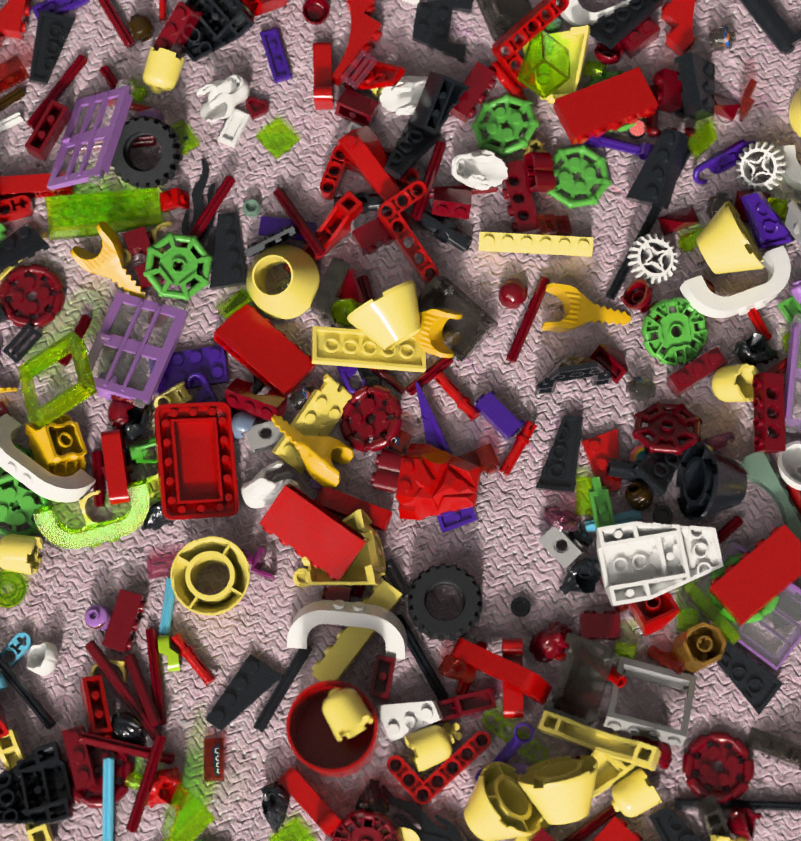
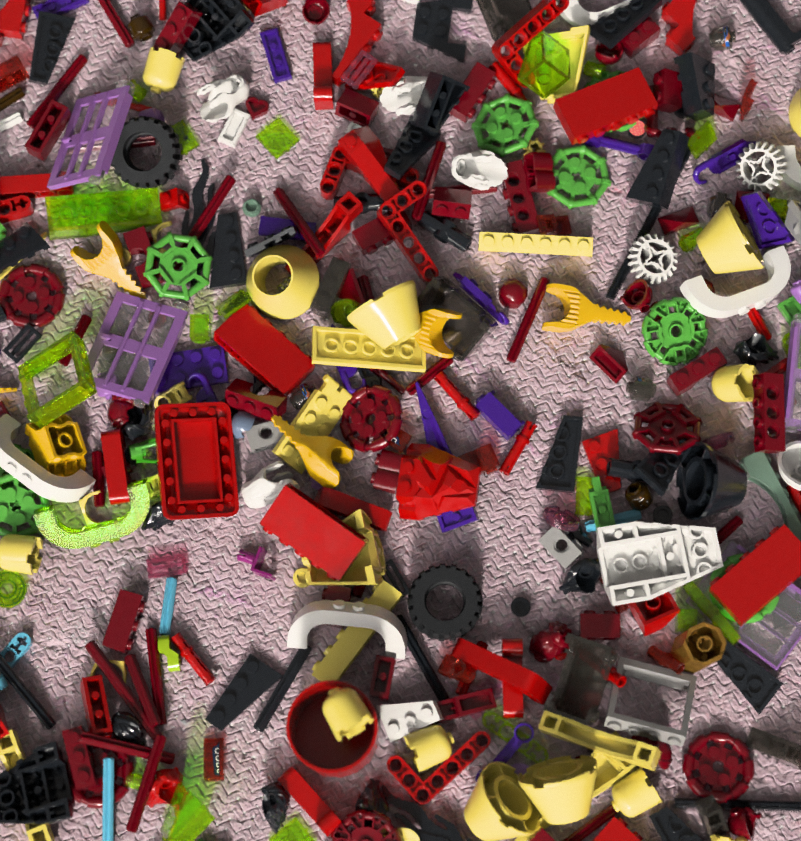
white hair [26,642,59,676] -> none
medium lavender head [85,604,113,631] -> none
dark red axle [100,65,122,98] -> none
light yellow cone [170,536,250,616] -> none
light yellow plant [442,722,463,745] -> none
black wedge [535,357,612,395] -> none
sand green plate [545,18,562,34] -> none
clear neon green bush [614,641,637,660] -> none
tile [628,444,647,462] -> none
none -> clear neon green brick [190,314,211,344]
none -> dark purple plate [453,272,510,325]

